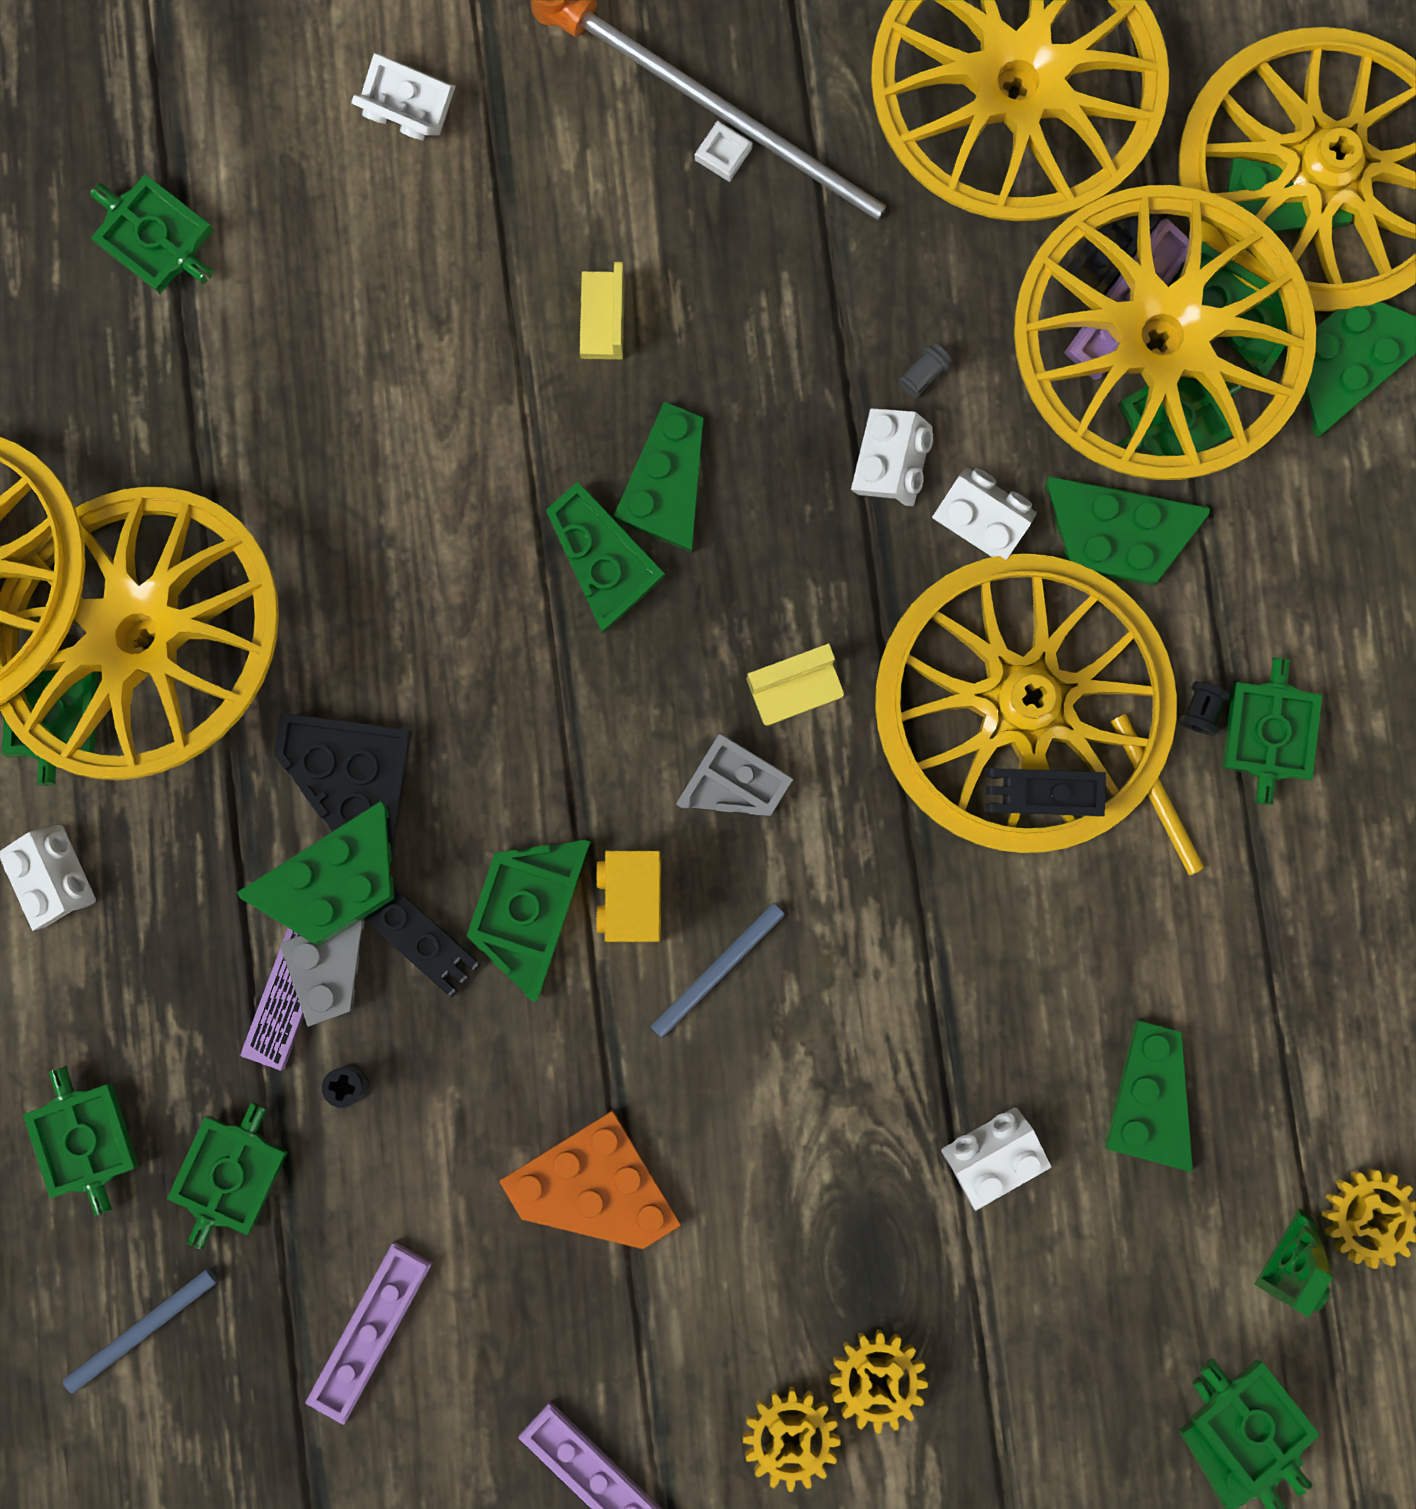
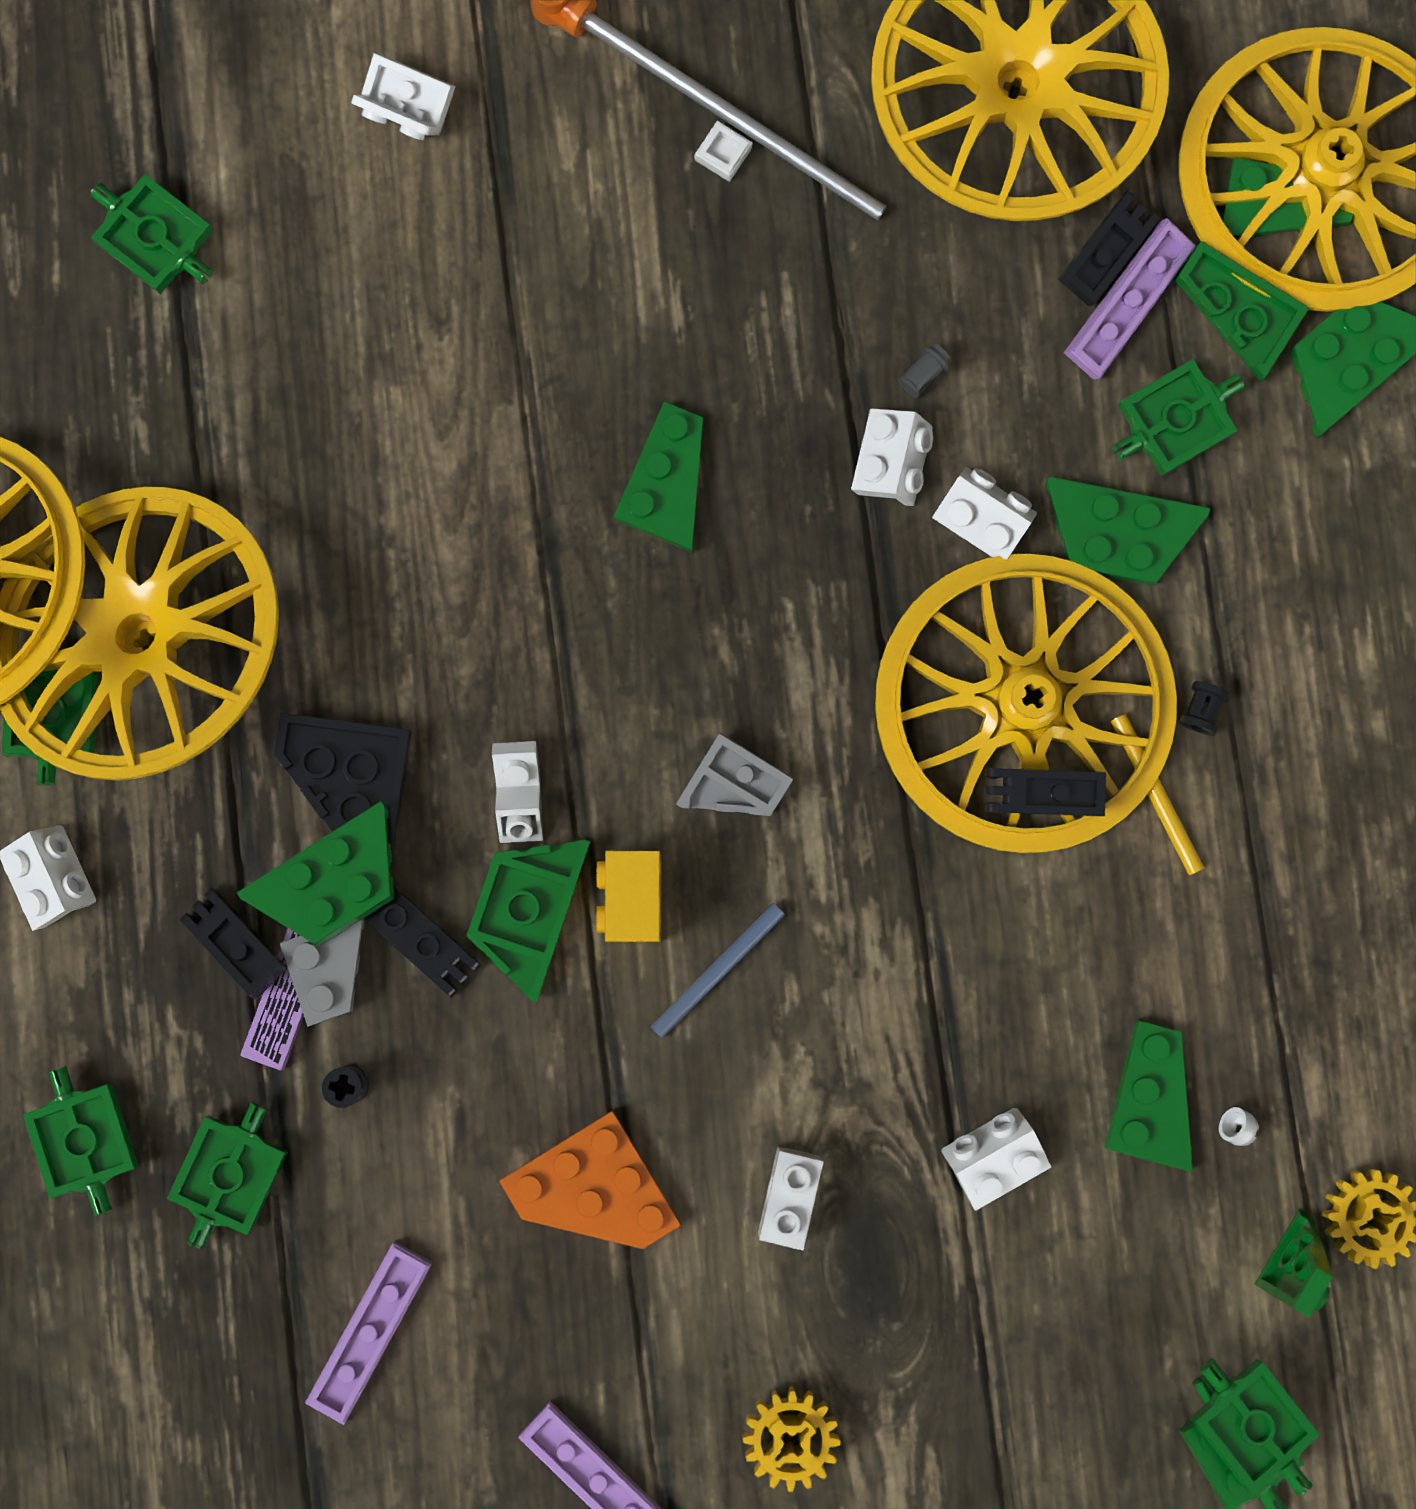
sand blue bar [63,1268,218,1394] -> none
green wing [546,481,665,635] -> none
light yellow panel [580,262,625,360] -> none
light yellow panel [747,643,844,726] -> none
yellow gear [829,1329,928,1433] -> none
yellow wheel [1014,185,1316,480] -> none
green plate [1222,658,1323,806] -> none
none -> black hinge [180,887,288,999]
none -> white slope [492,741,543,843]
none -> white brick [758,1146,823,1250]
none -> white hinge [1219,1107,1259,1146]

